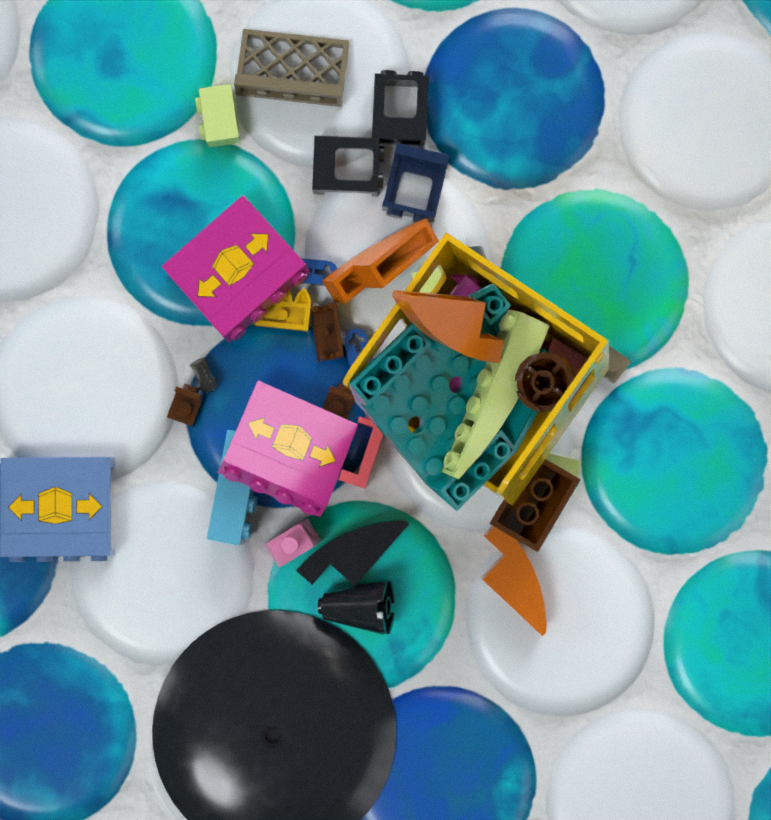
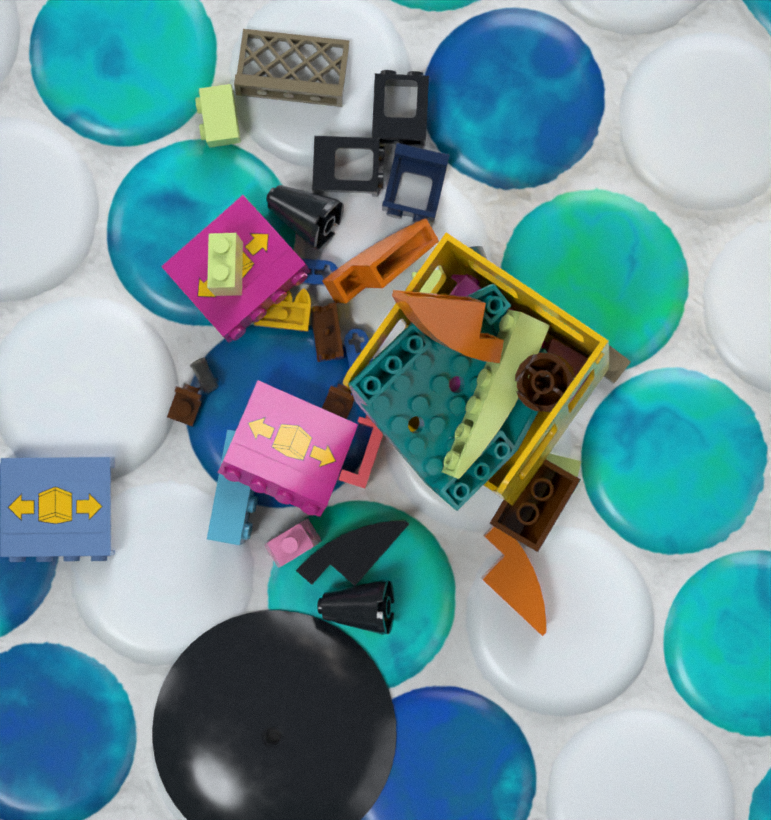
none -> yellowish green brick [207,233,243,296]
none -> black cone [266,185,344,250]

